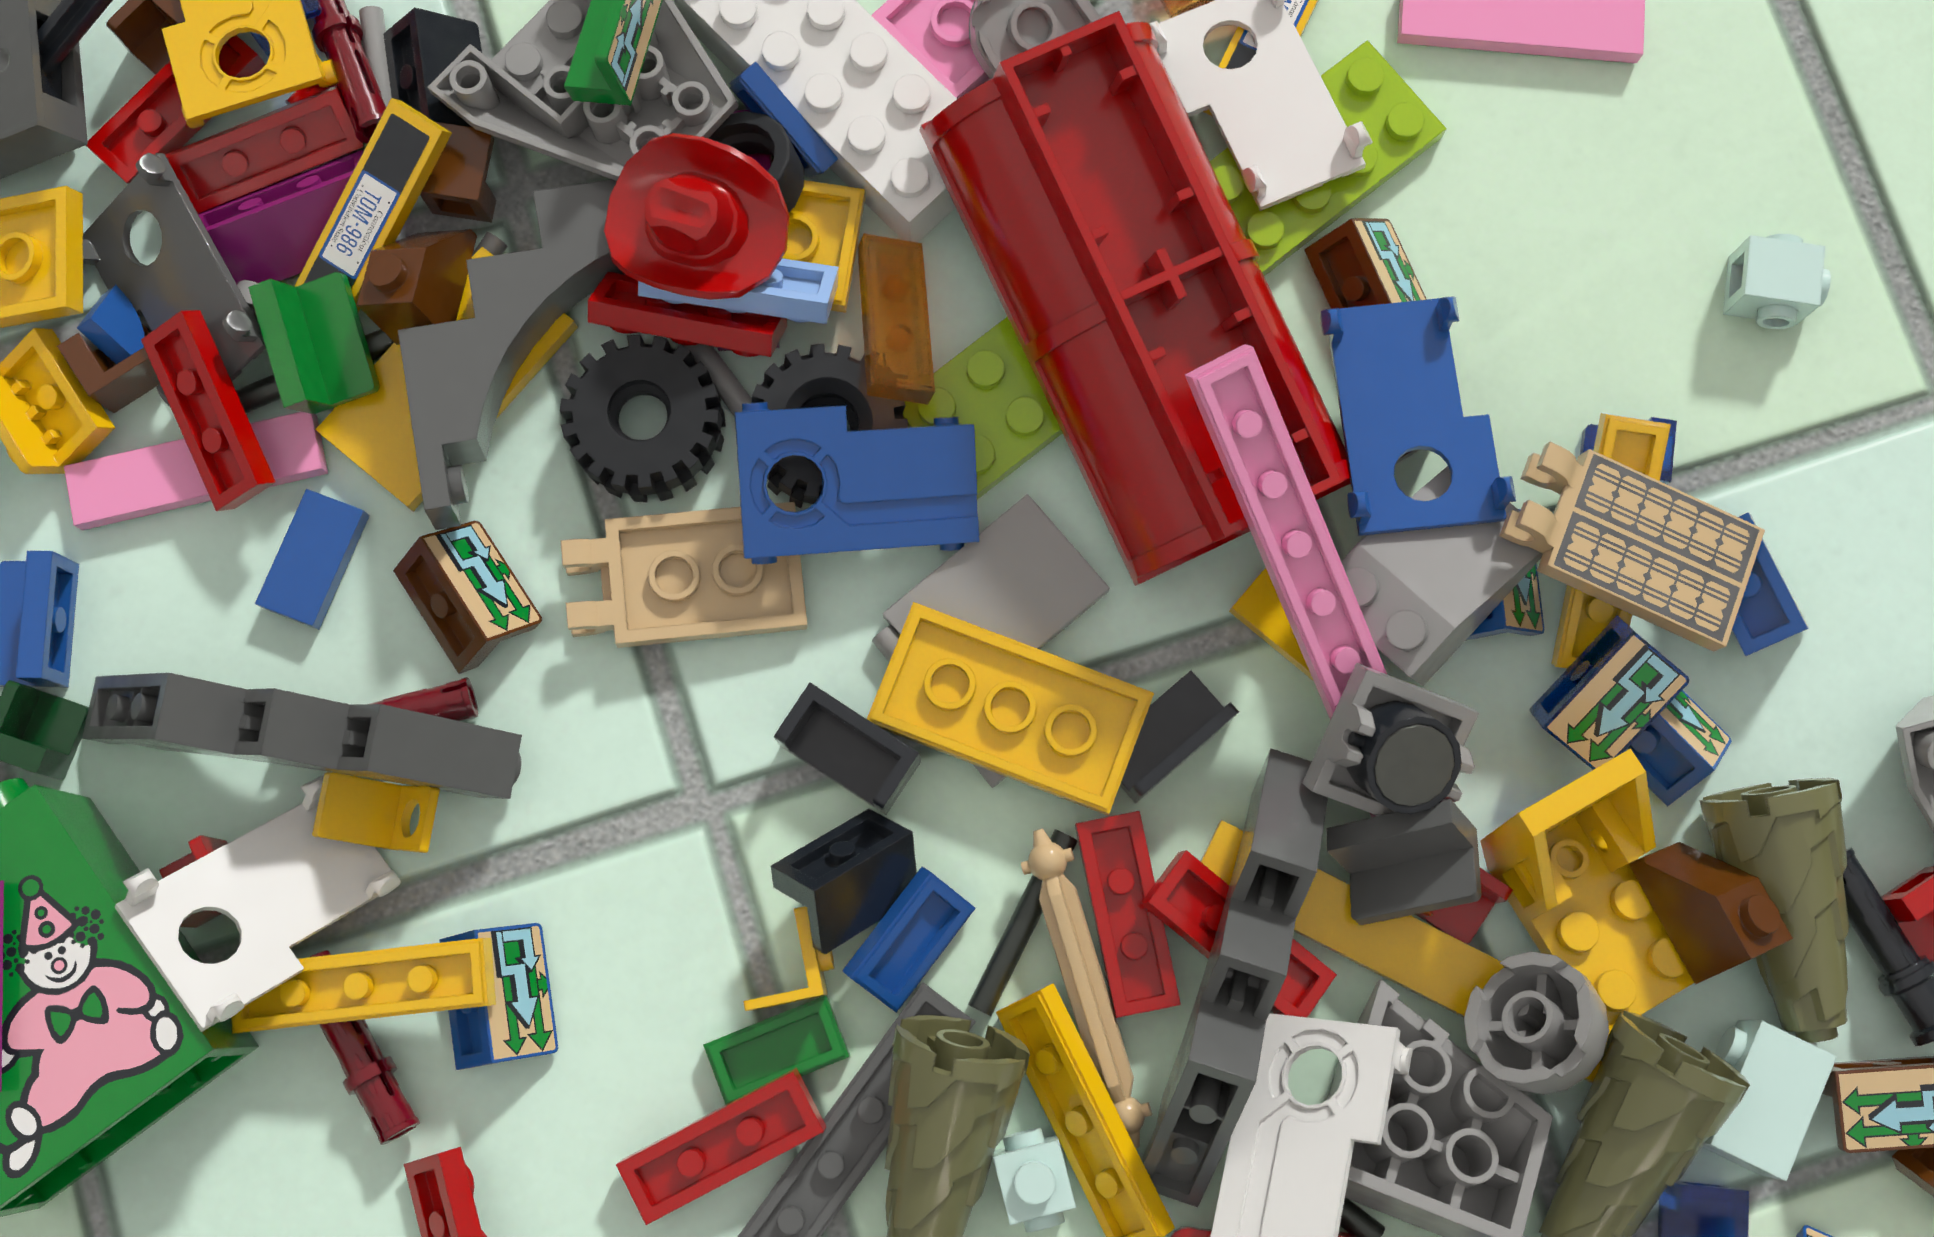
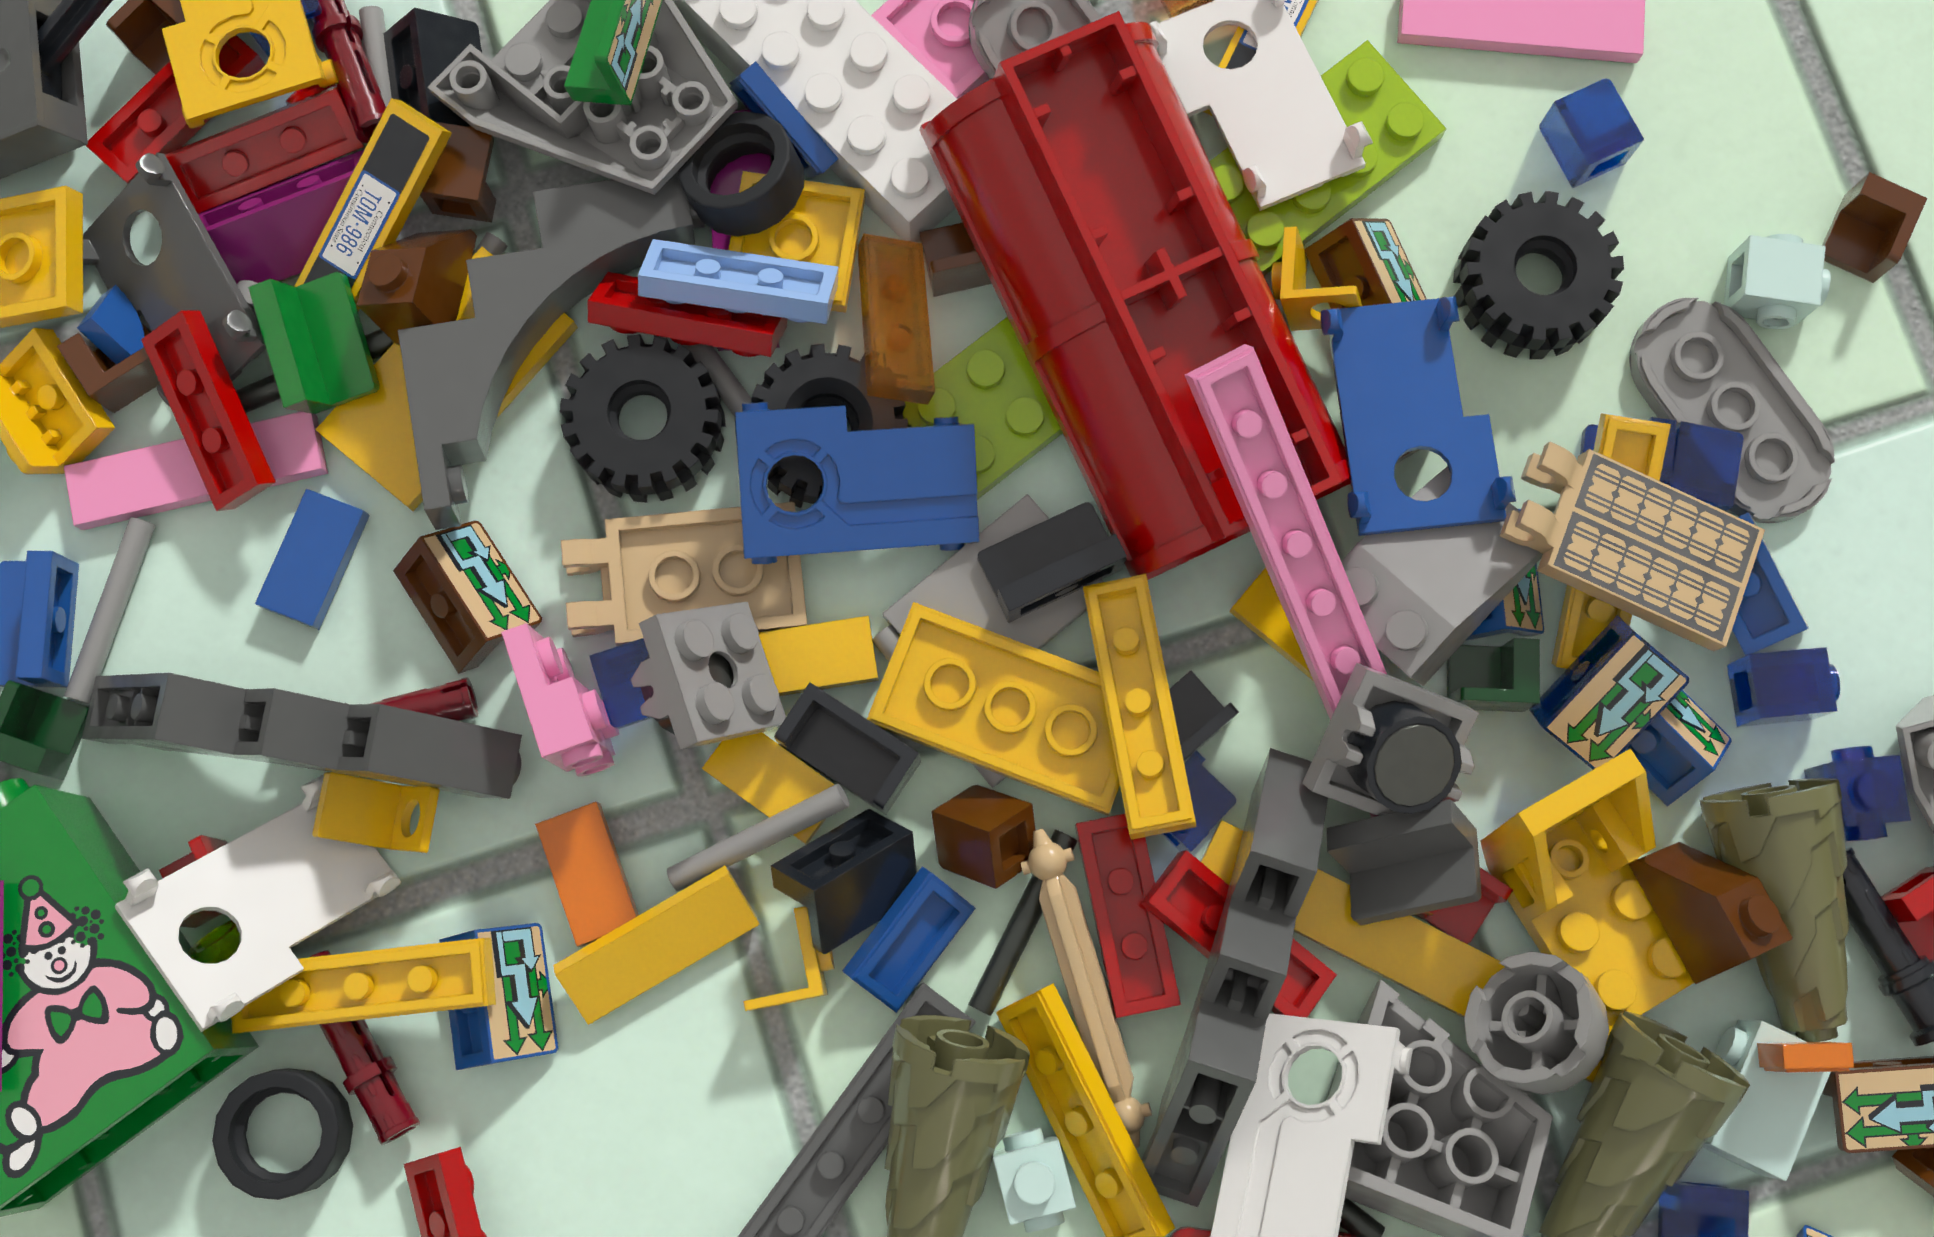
red hat [604,133,790,300] -> none
red plate [616,1068,827,1225] -> none
green tile [703,995,851,1105] -> none
none -> light grey bar [64,517,156,704]
none -> clear neon green tile [188,920,240,964]
none -> black tyre [212,1068,353,1200]
none -> bright pink plate [501,623,619,777]
none -> orange tile [535,801,639,947]
none -> yellow tile [553,865,760,1025]
none -> clear blue panel [589,638,653,729]
none -> light grey piece [631,601,786,750]
none -> light grey bar [667,784,849,891]
none -> yellow tile [702,732,834,845]
none -> yellow tile [759,616,879,696]
none -> reddish brown panel [919,222,992,297]
none -> reddish brown panel [931,785,1036,889]
none -> black panel [978,502,1127,623]
none -> yellow tile [1083,574,1197,840]
none -> clear blue panel [1162,750,1236,852]
none -> yellow bracket [1272,226,1362,331]
none -> dark green panel [1447,638,1540,712]
none -> black tyre [1453,191,1624,360]
none -> clear blue panel [1539,78,1644,188]
none -> light grey tile [1629,298,1835,523]
none -> clear blue panel [1660,421,1744,512]
none -> clear blue brick [1727,647,1840,727]
none -> orange tile [1757,1042,1854,1073]
none -> clear blue brick [1804,746,1911,842]
none -> reddish brown panel [1822,172,1927,283]

